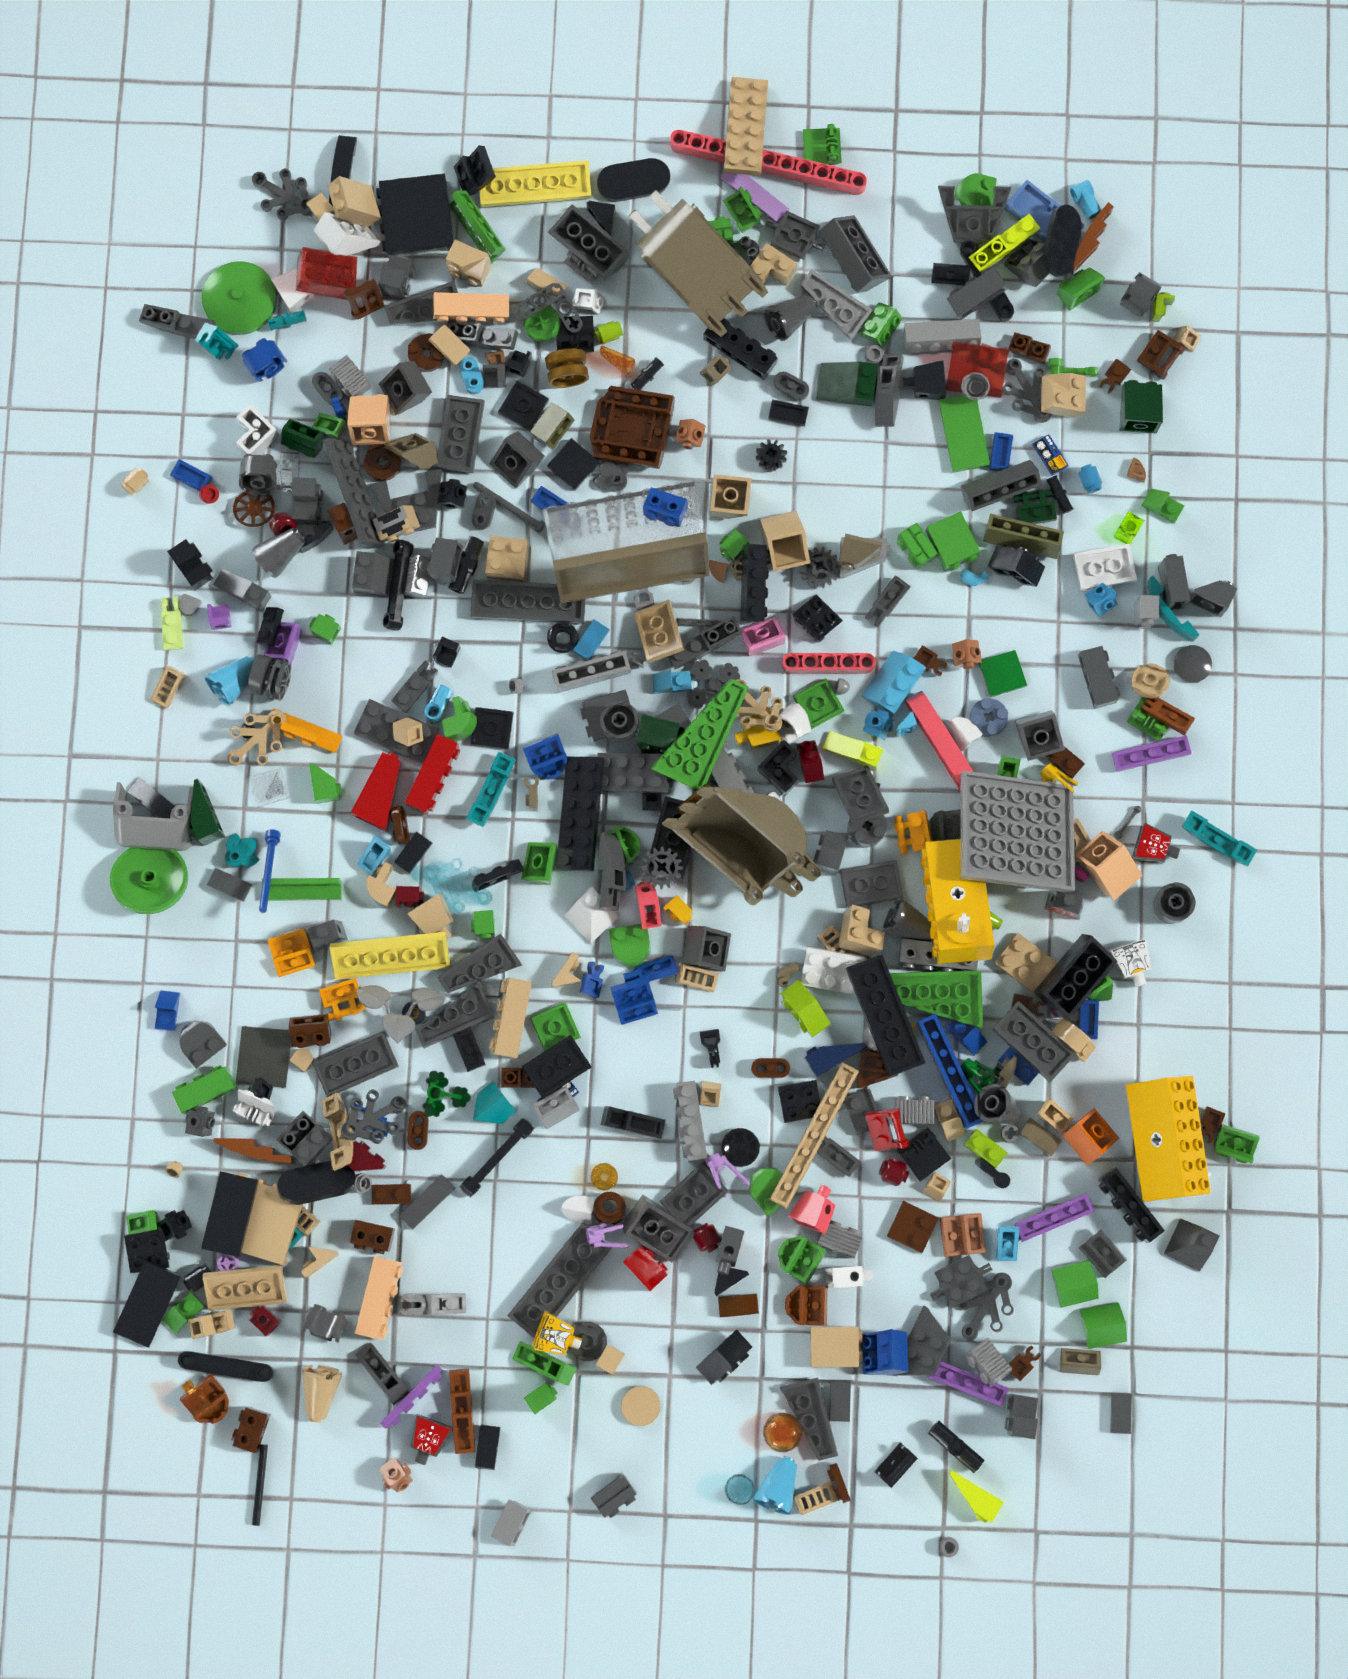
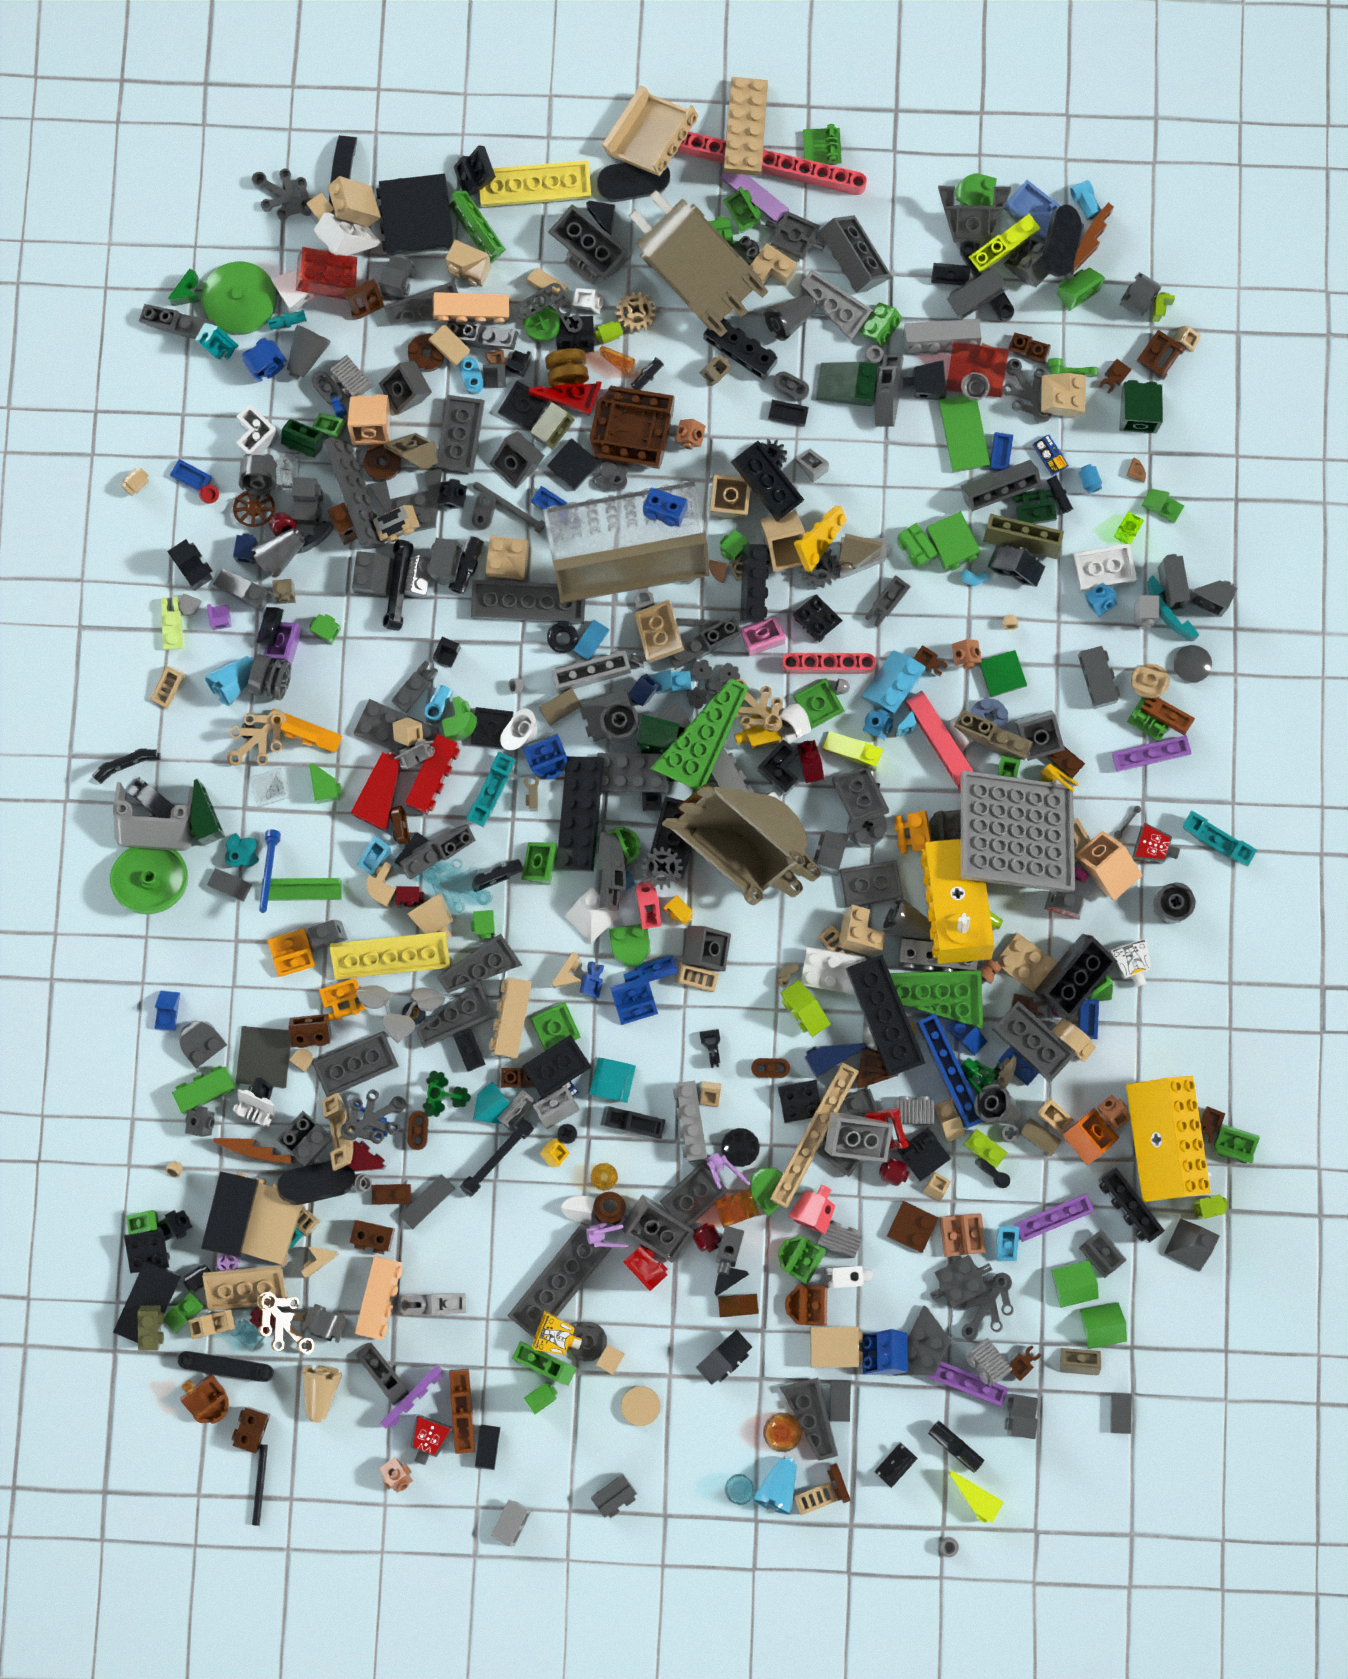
none -> black piece [92,748,161,784]
none -> olive brick [138,1305,164,1350]
none -> green slope [168,268,200,306]
none -> clear light blue bracket [231,1319,265,1351]
none -> dark blue brick [233,533,258,564]
none -> plant [257,1292,314,1354]
none -> dark tan brick [272,579,296,604]
none -> dark grey cone [287,325,331,380]
none -> light grey hinge [394,739,435,770]
none -> dark grey slope [400,824,476,879]
none -> light grey tile [497,1090,537,1131]
none -> white piece [500,709,538,750]
none -> red wing [528,381,602,416]
none -> dark tan slope [539,688,582,726]
none -> yellow slope [540,1139,569,1167]
none -> black wheel [558,1124,578,1144]
none -> teal slope [589,1057,636,1103]
none -> tan panel [602,85,699,176]
none -> tan gear [616,291,656,333]
none -> dark blue brick [628,674,661,706]
none -> clear orange brick [714,1189,760,1228]
none -> black plate [731,441,804,522]
none -> yellow wing [794,505,847,572]
none -> light grey slope [795,449,829,482]
none -> light grey slope [824,1112,894,1162]
none -> dark tan slope [954,710,1033,761]
none -> nougat wheel [978,959,1002,984]
none -> tan hinge [1003,614,1018,630]
none -> nougat brick [1097,1095,1131,1131]
none -> lime brick [1192,1194,1228,1220]

